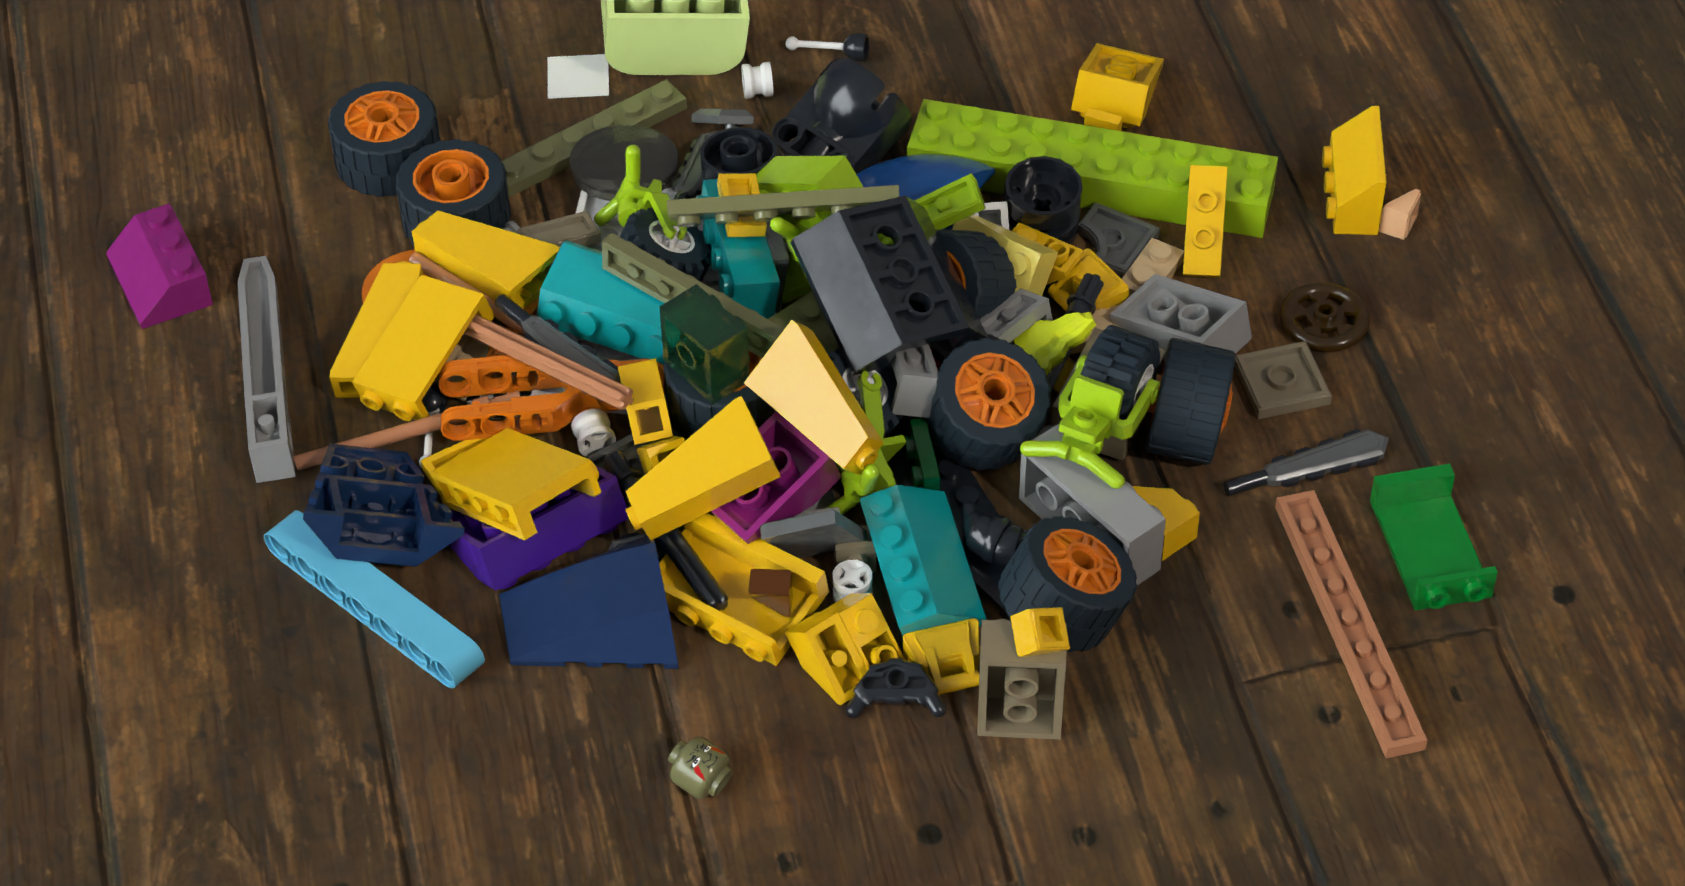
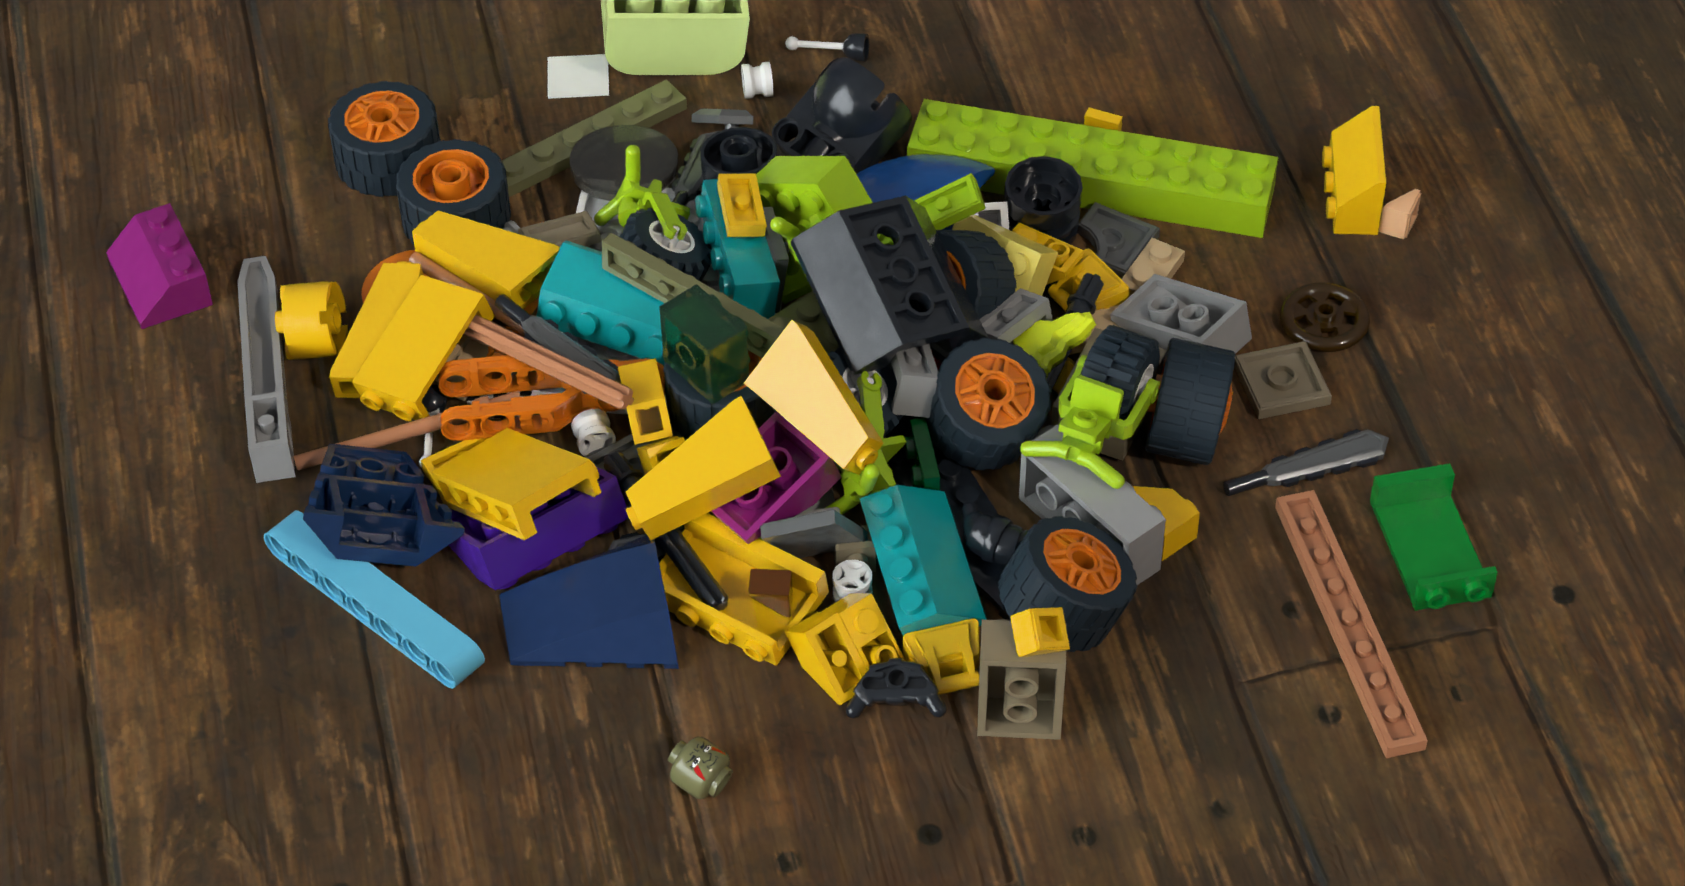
olive plate [667,185,900,227] -> none
yellow slope [1071,43,1164,128] -> none
yellow plate [1183,165,1228,278] -> none
none -> yellow brick [275,281,348,360]

